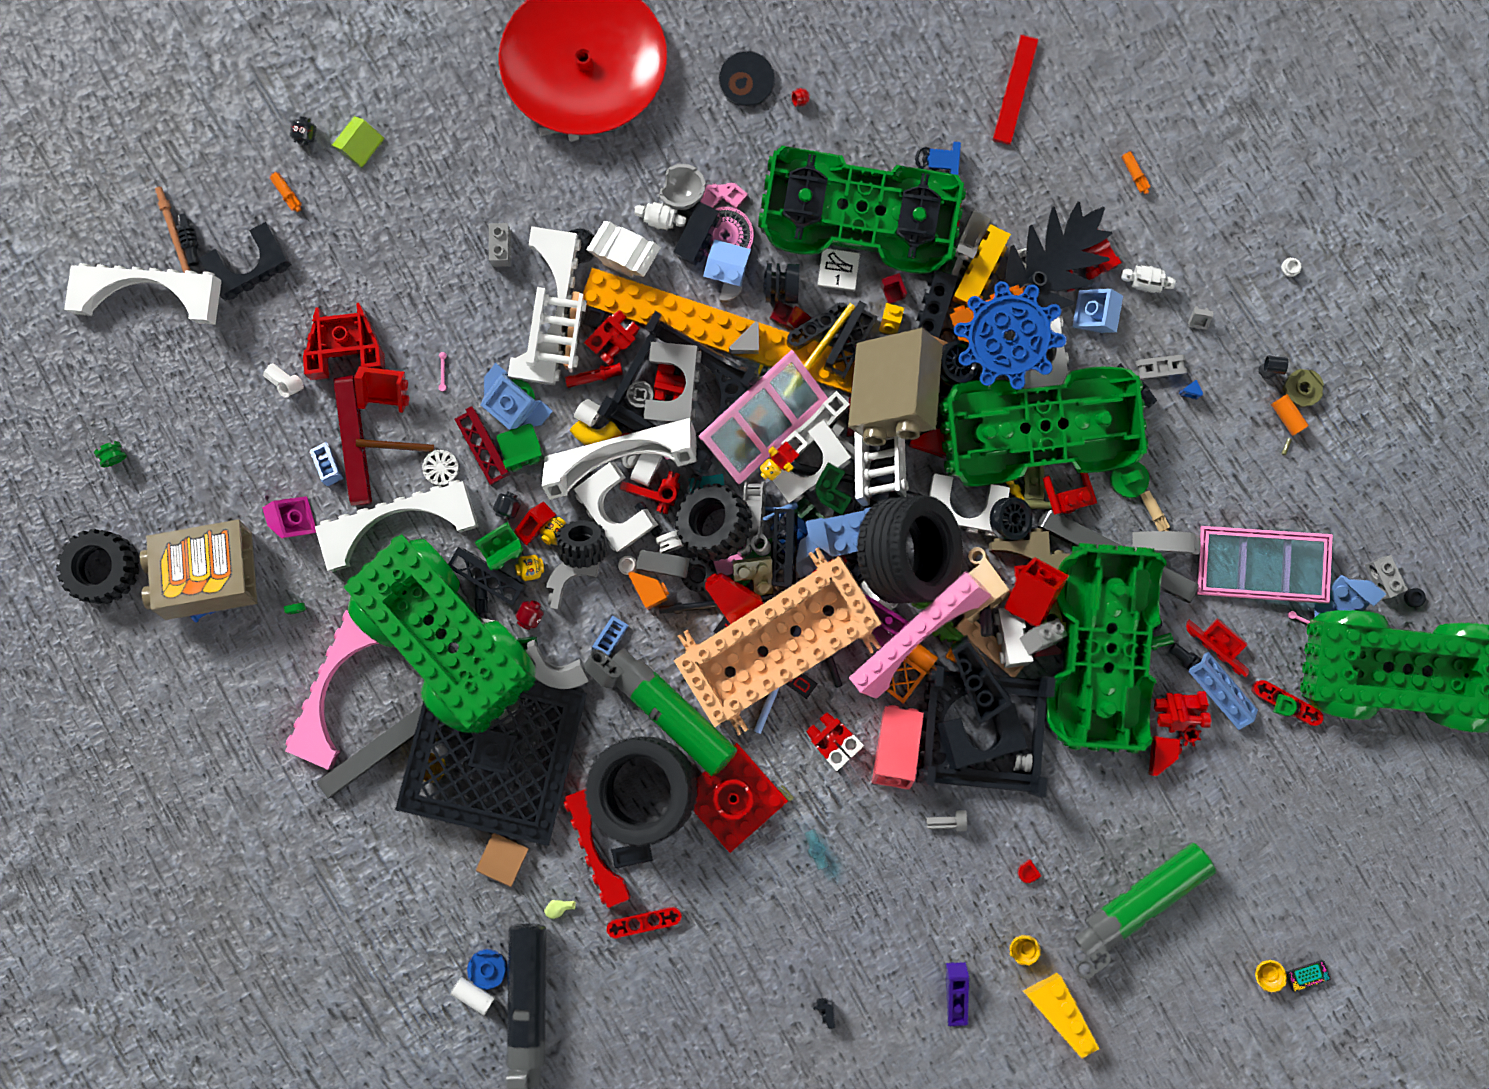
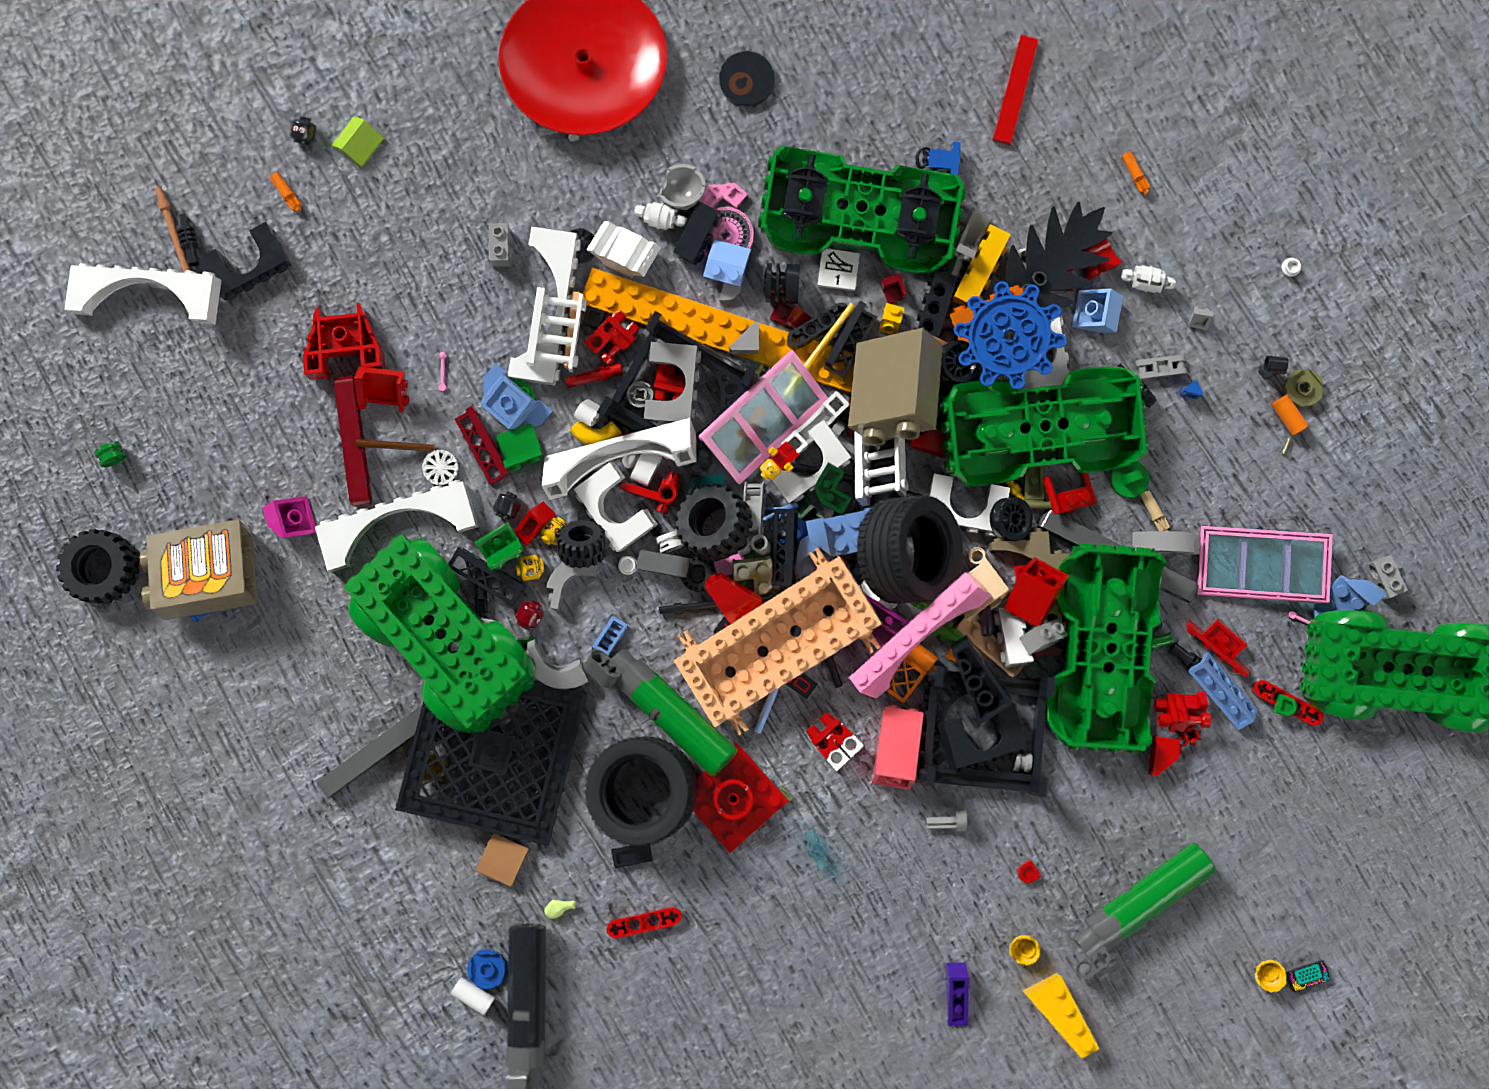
white piece [263,363,303,398] -> none
green tile [284,603,306,615] -> none
bright pink arch [285,610,379,769] -> none
medium blue slope [310,442,344,486] -> none
red arch [564,788,631,908] -> none
orange slope [628,572,669,610] -> none
red plate [791,88,810,107] -> none
black bracket [813,998,835,1029] -> none
black tile [1404,588,1426,607] -> none

